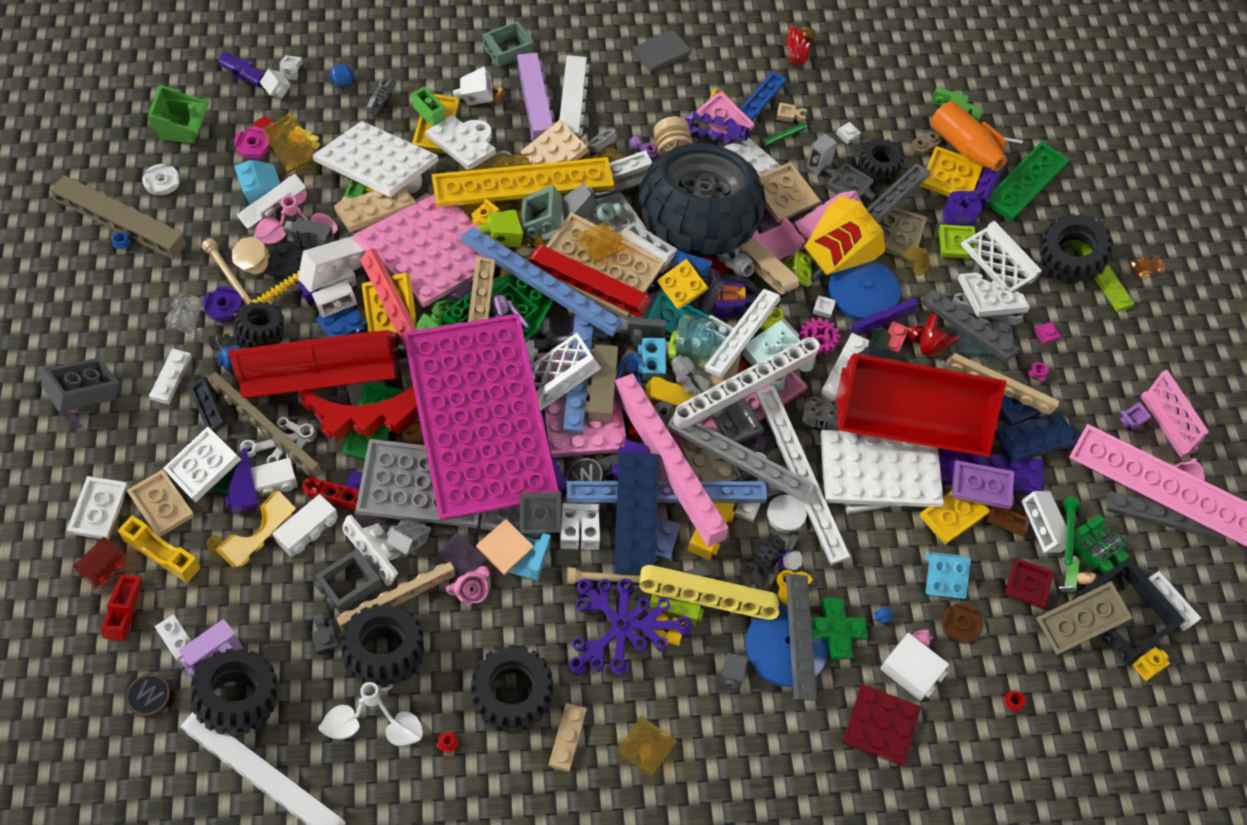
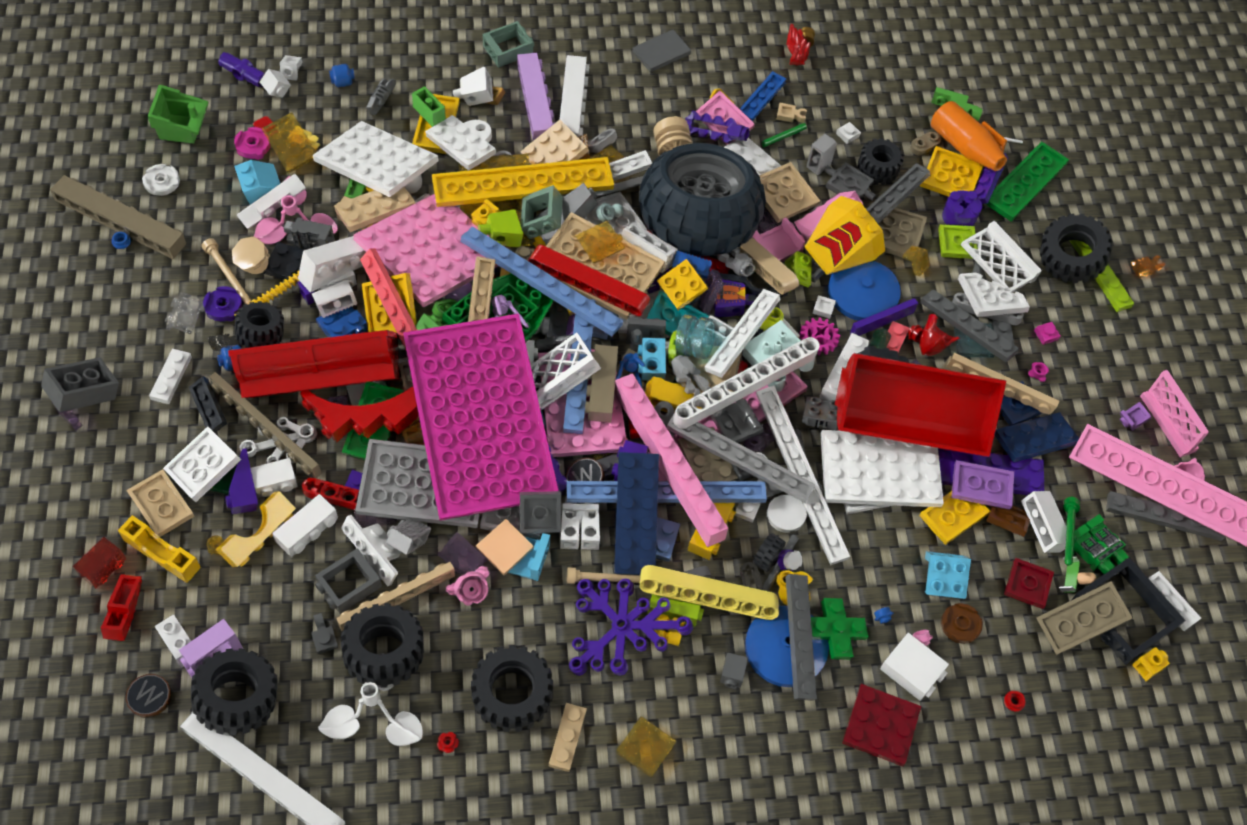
white plate [67,476,128,540] -> none
medium lavender plate [629,136,658,161] -> none

